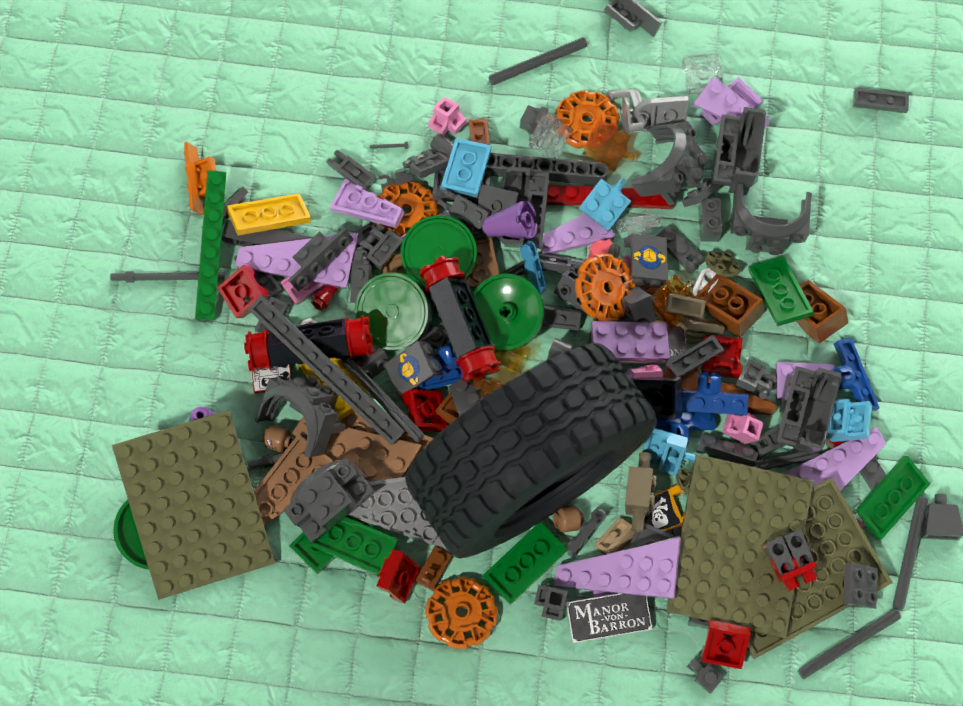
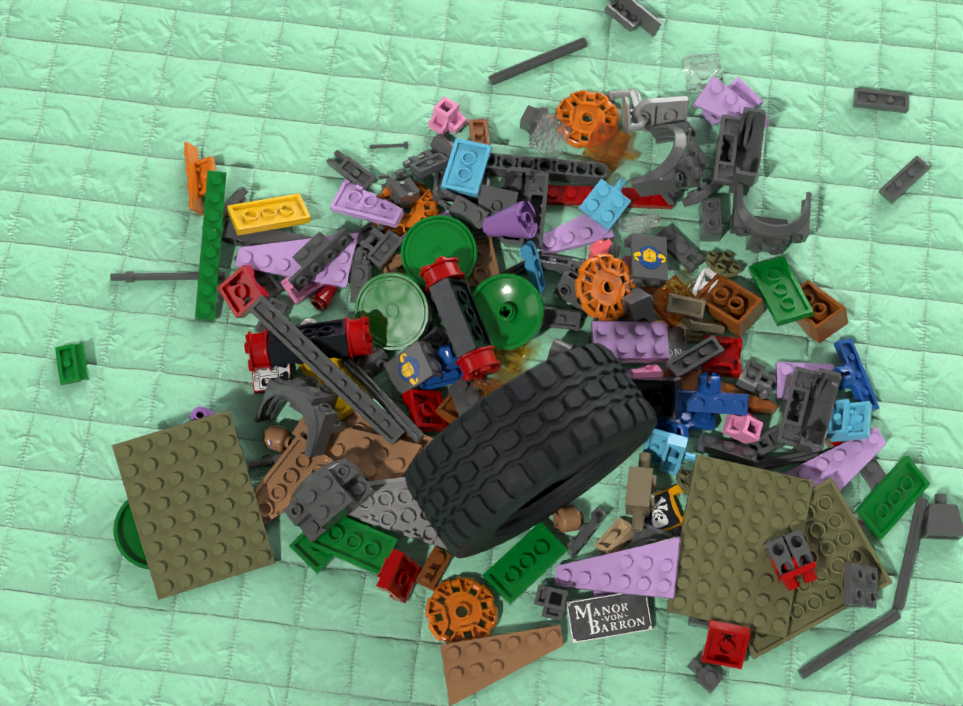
none -> green plate [55,342,90,385]
none -> dark grey brick [386,177,420,209]
none -> medium nougat wing [440,625,563,706]
none -> dark grey plate [879,156,930,204]

